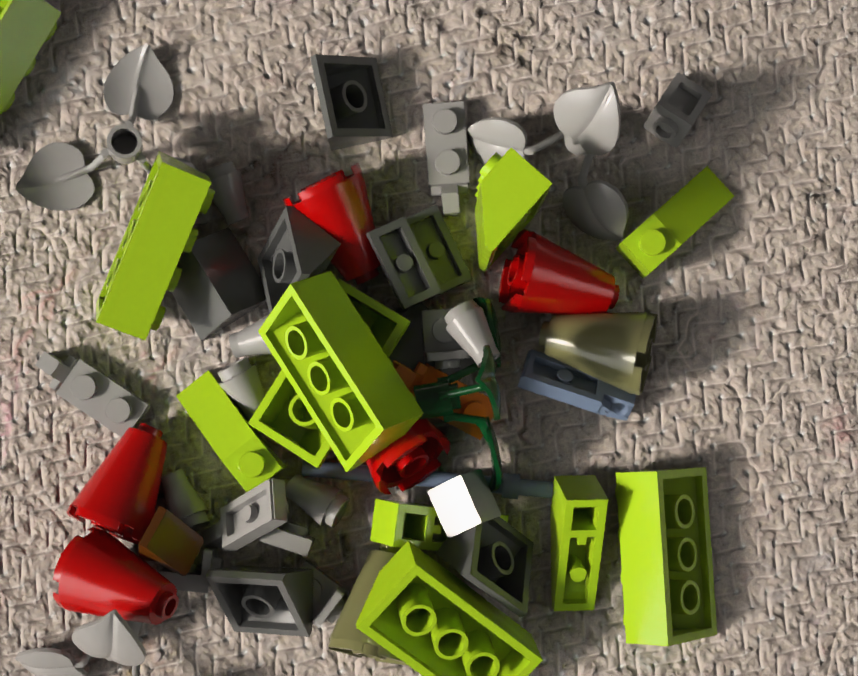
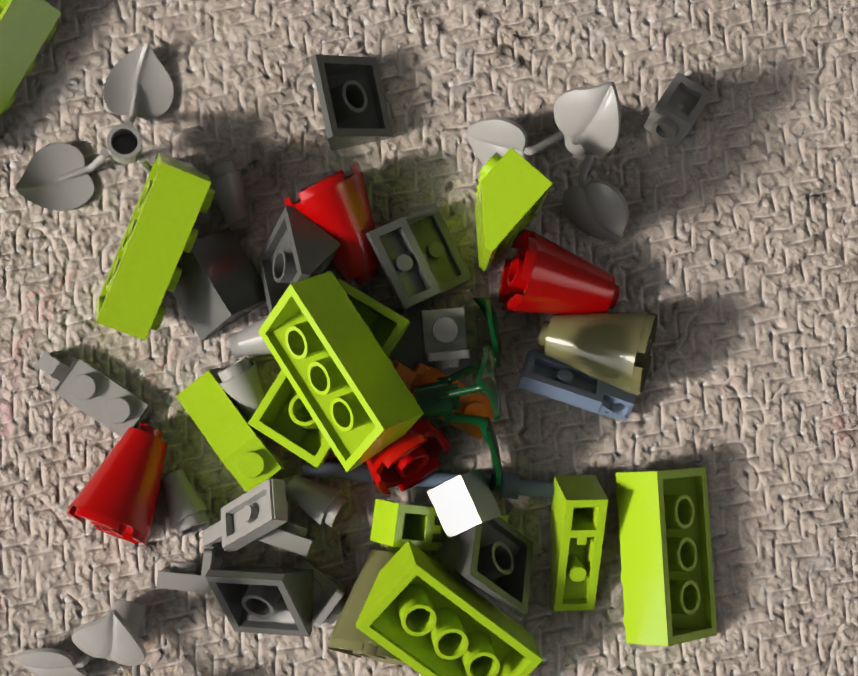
red cone [53,527,179,625] -> none
reddish brown slope [138,506,204,576] -> none
light grey hinge [423,101,470,217] -> none
light grey cone [444,301,500,368] -> none
lime slope [615,166,734,279] -> none

